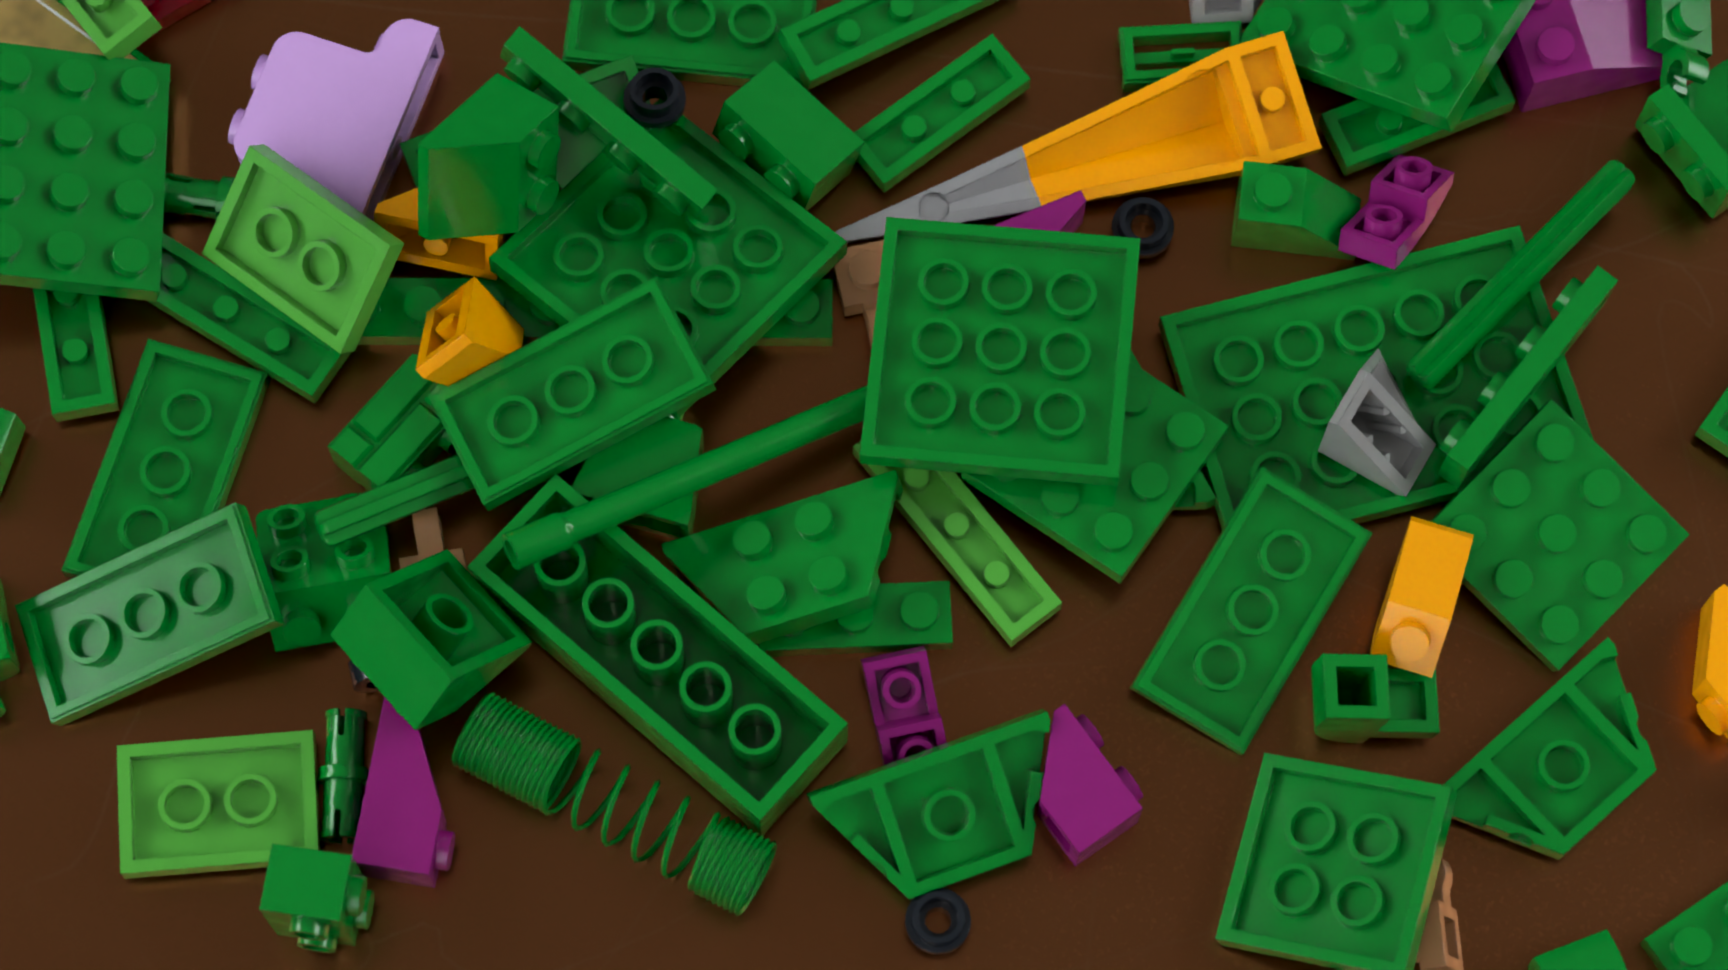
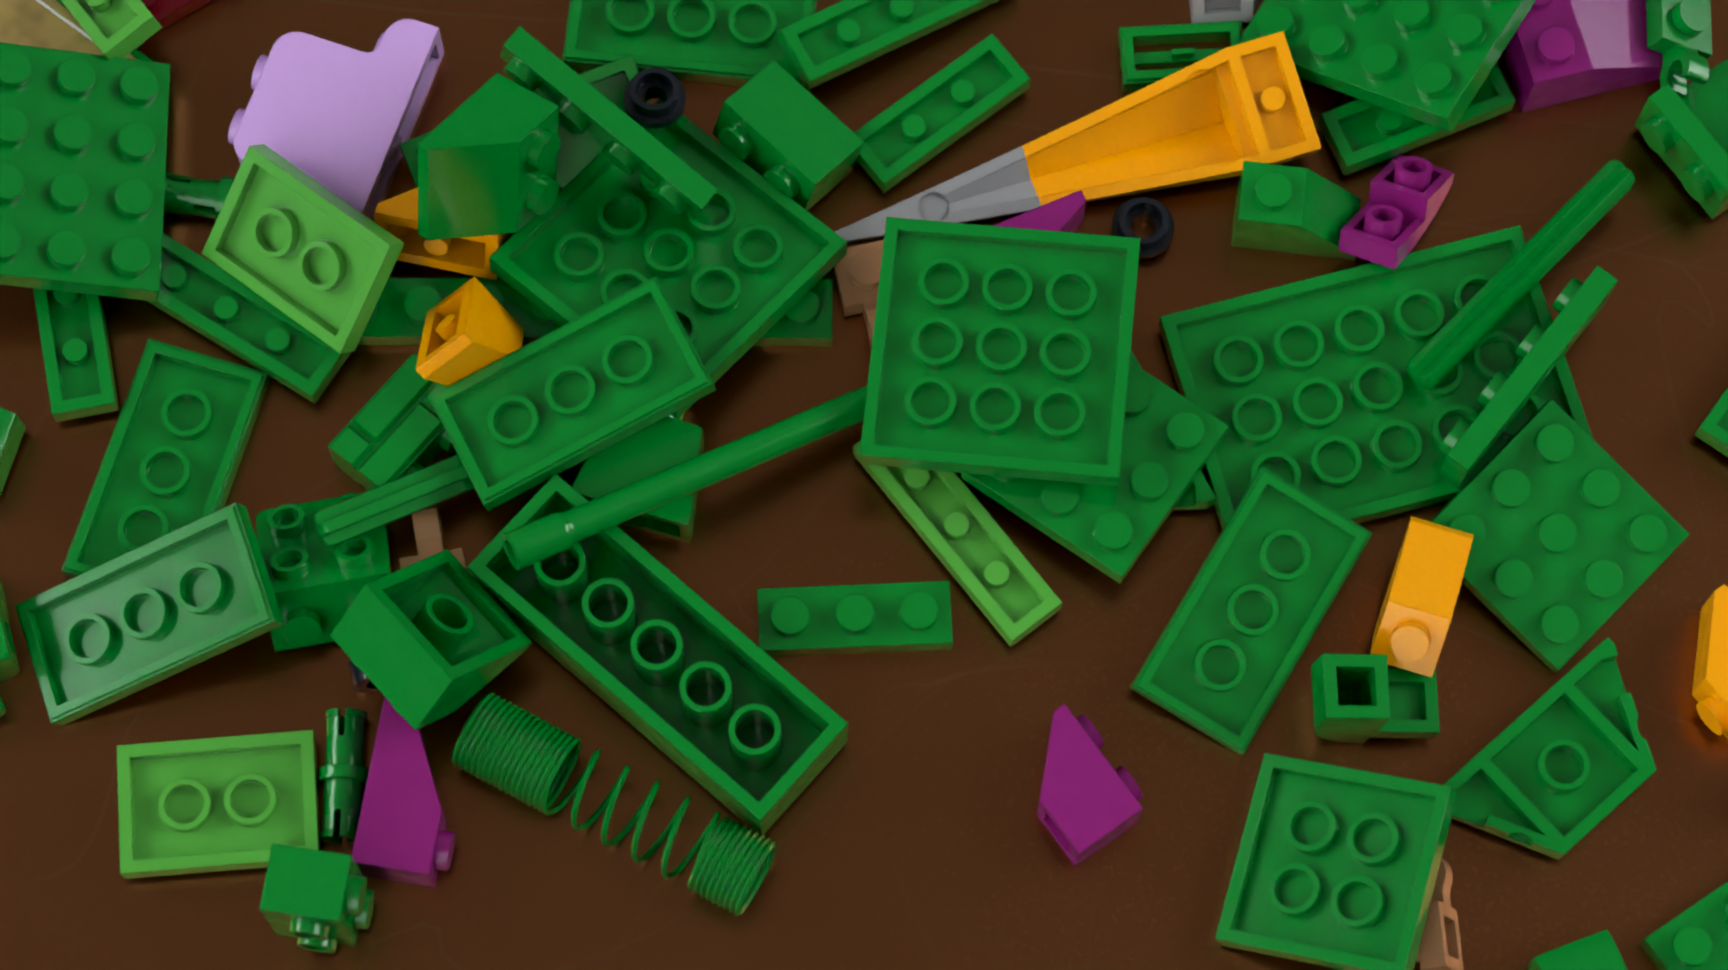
green wing [661,470,903,644] -> none
green wing [806,709,1051,899] -> none
magenta slope [860,646,947,765] -> none
black plate [905,888,971,955] -> none
light grey slope [1318,348,1436,497] -> none

